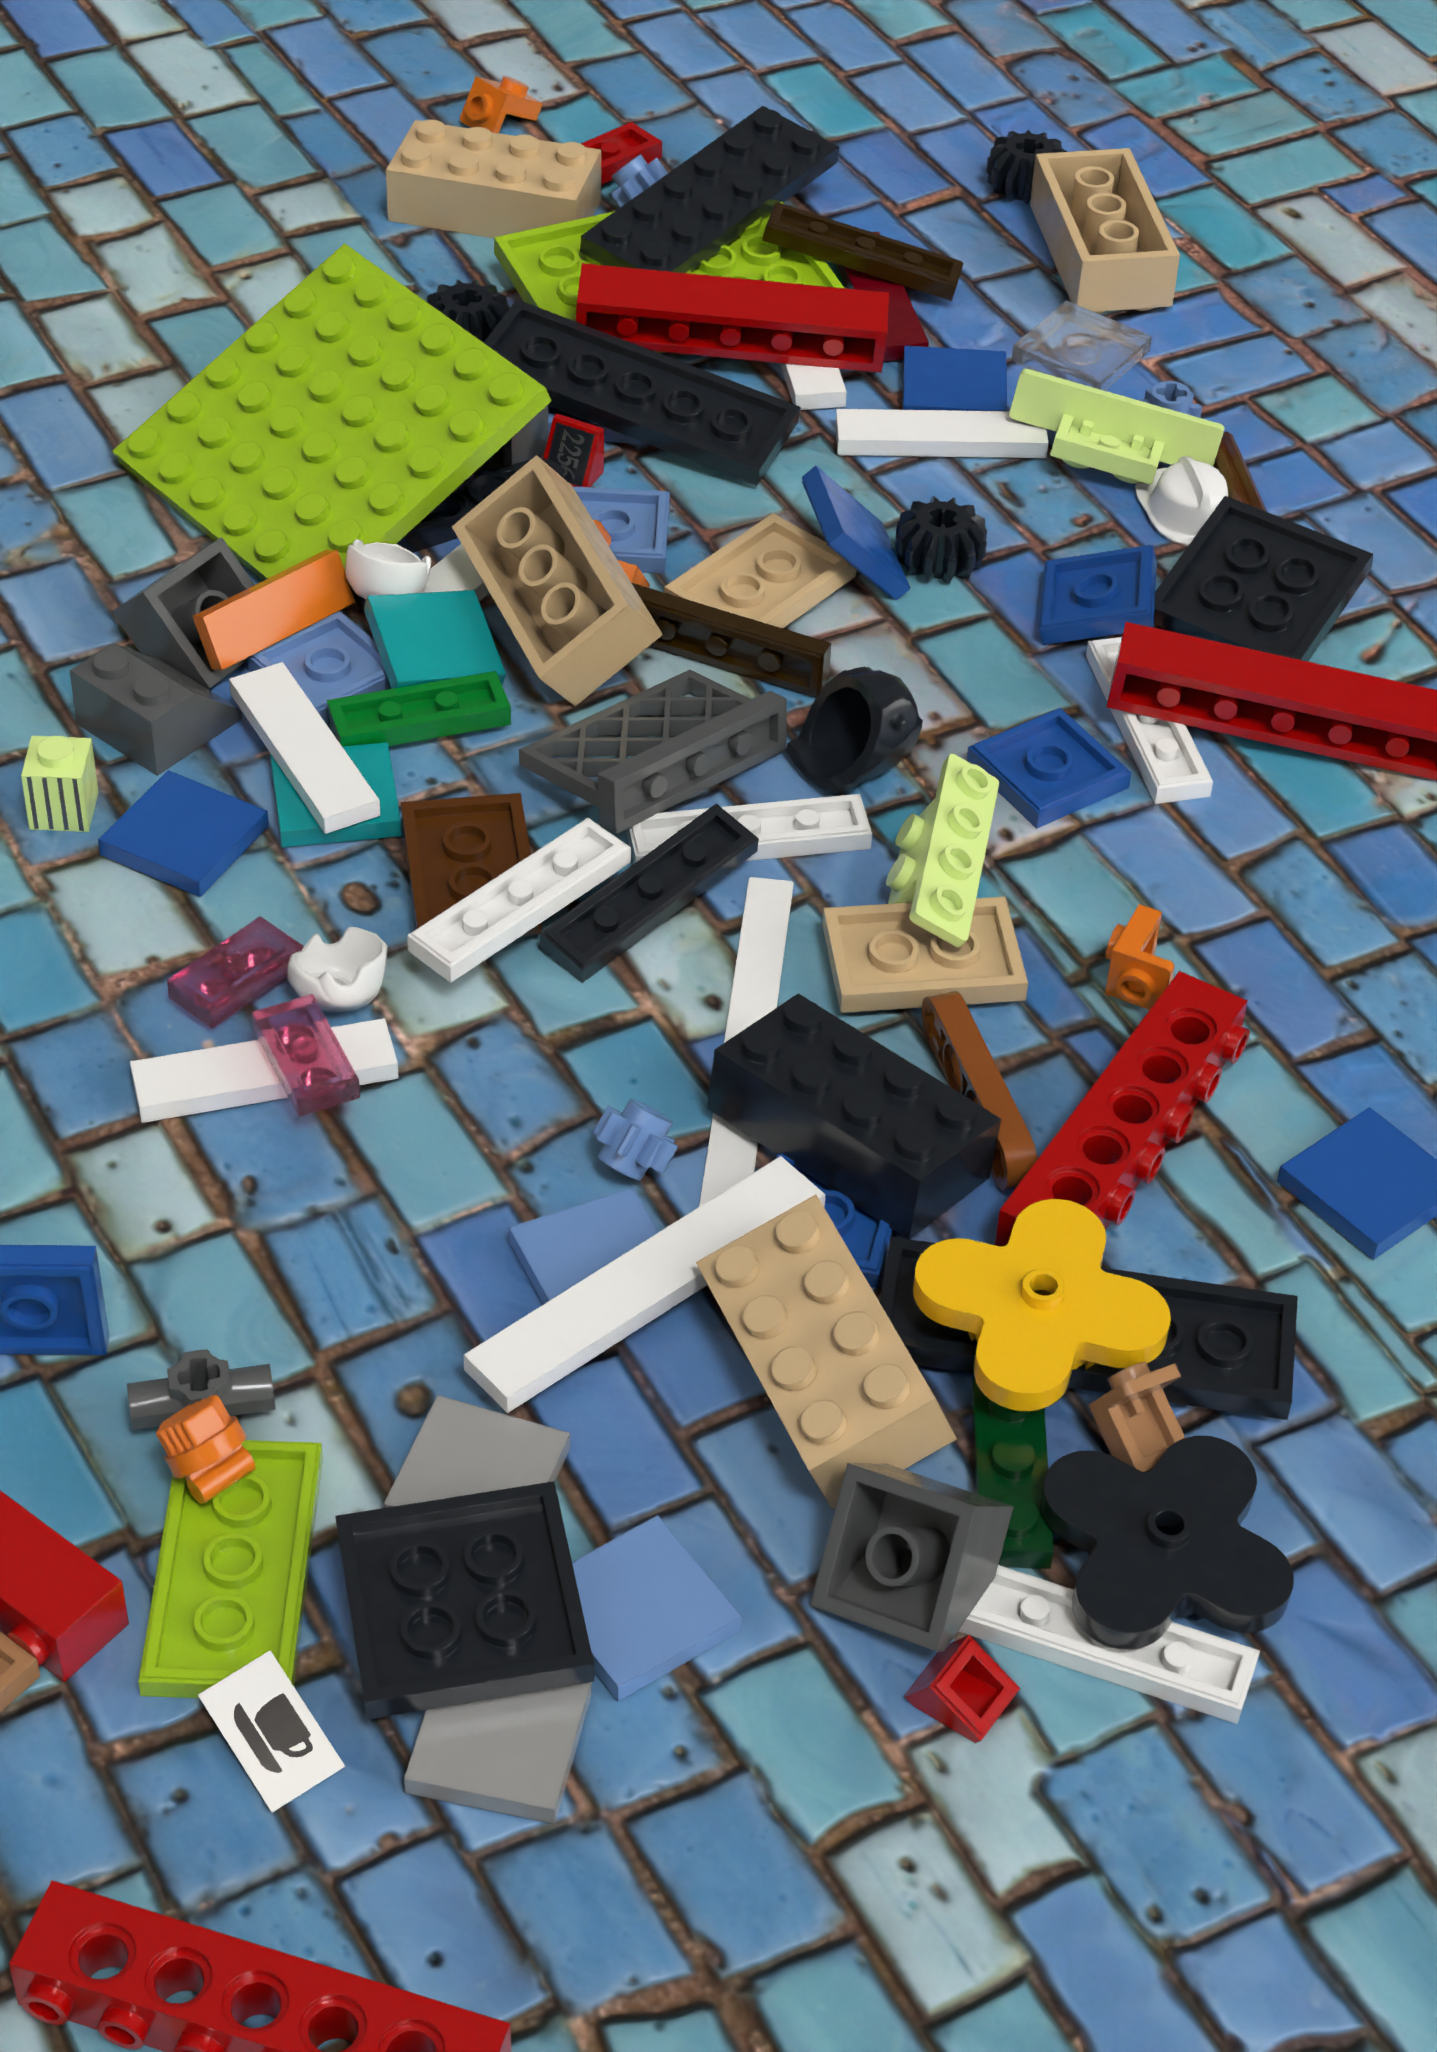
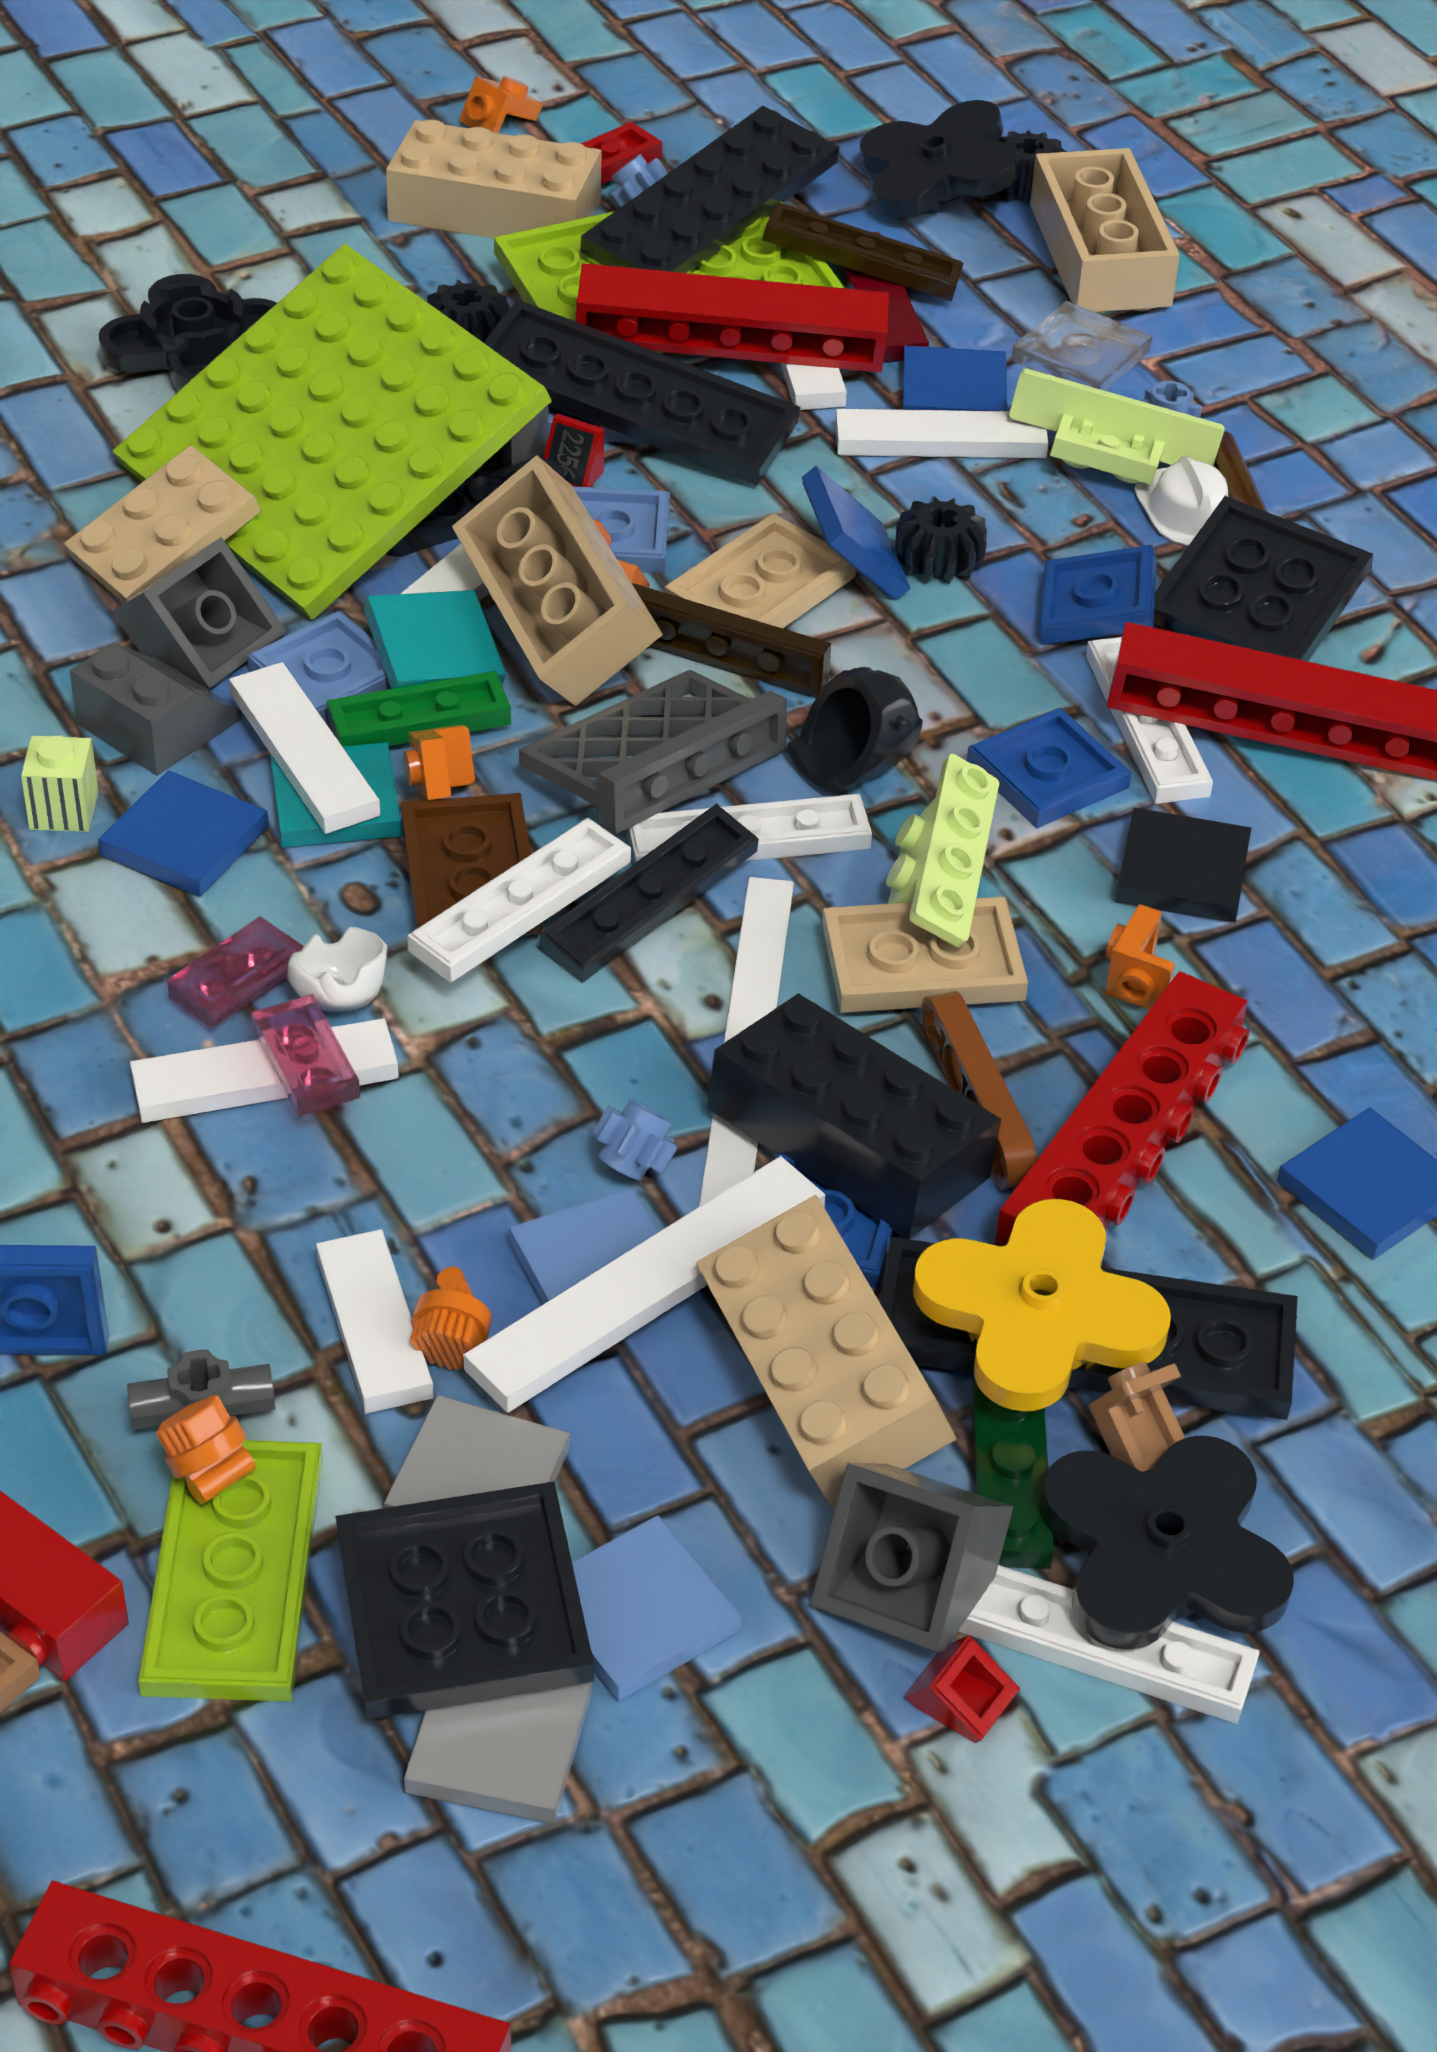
orange tile [192,549,355,670] -> none
white sticker [198,1651,345,1813] -> none
white hair [345,539,431,599] -> none
none -> tan plate [64,445,261,603]
none -> black plant [99,274,277,391]
none -> white tile [316,1229,434,1414]
none -> orange bracket [404,725,475,800]
none -> orange piece [410,1266,492,1371]
none -> black plant [860,100,1018,217]
none -> black tile [1115,807,1252,923]

